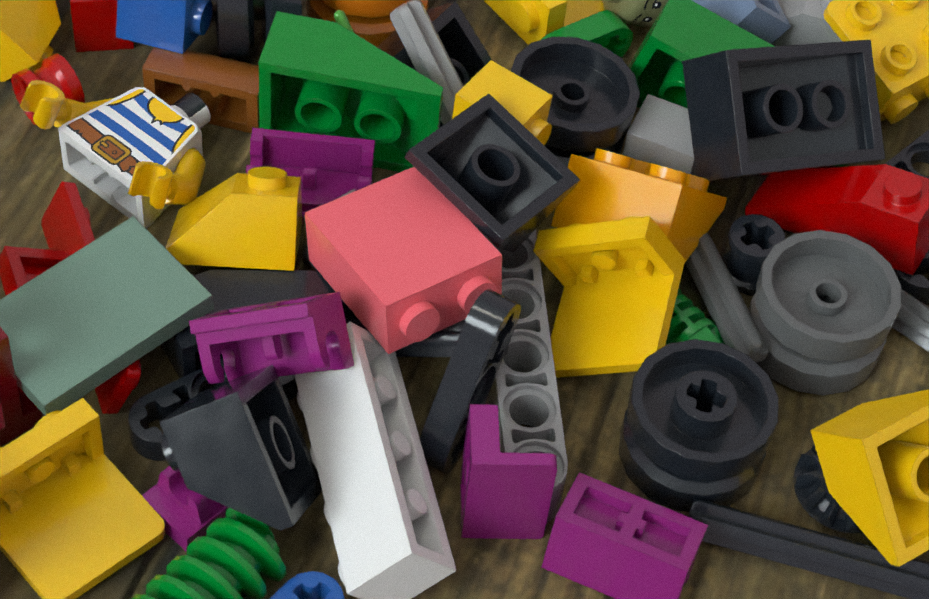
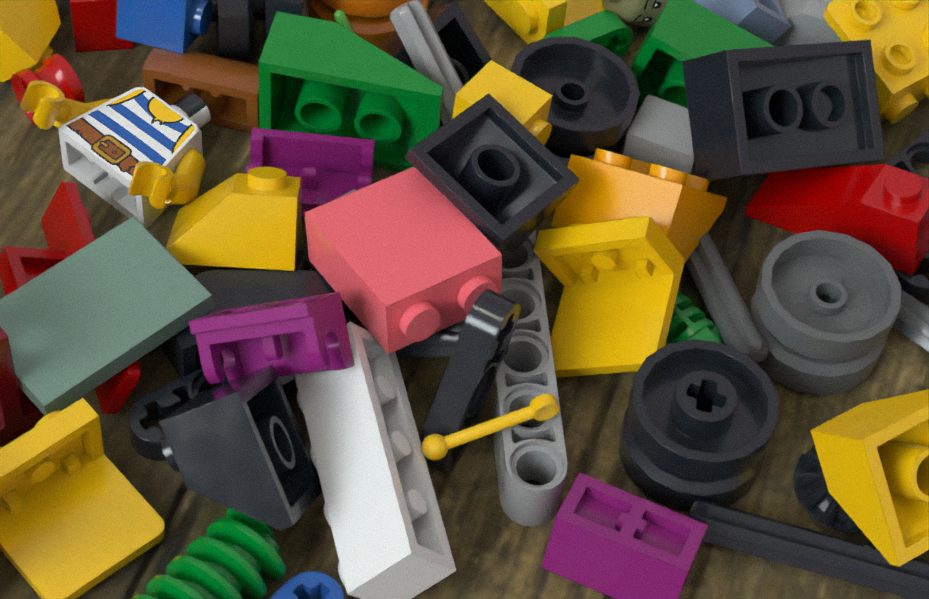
magenta tile [142,466,229,552] -> none
magenta panel [460,404,557,539] -> none
black bush [722,214,785,296] -> none
none -> yellow hinge [421,393,559,461]

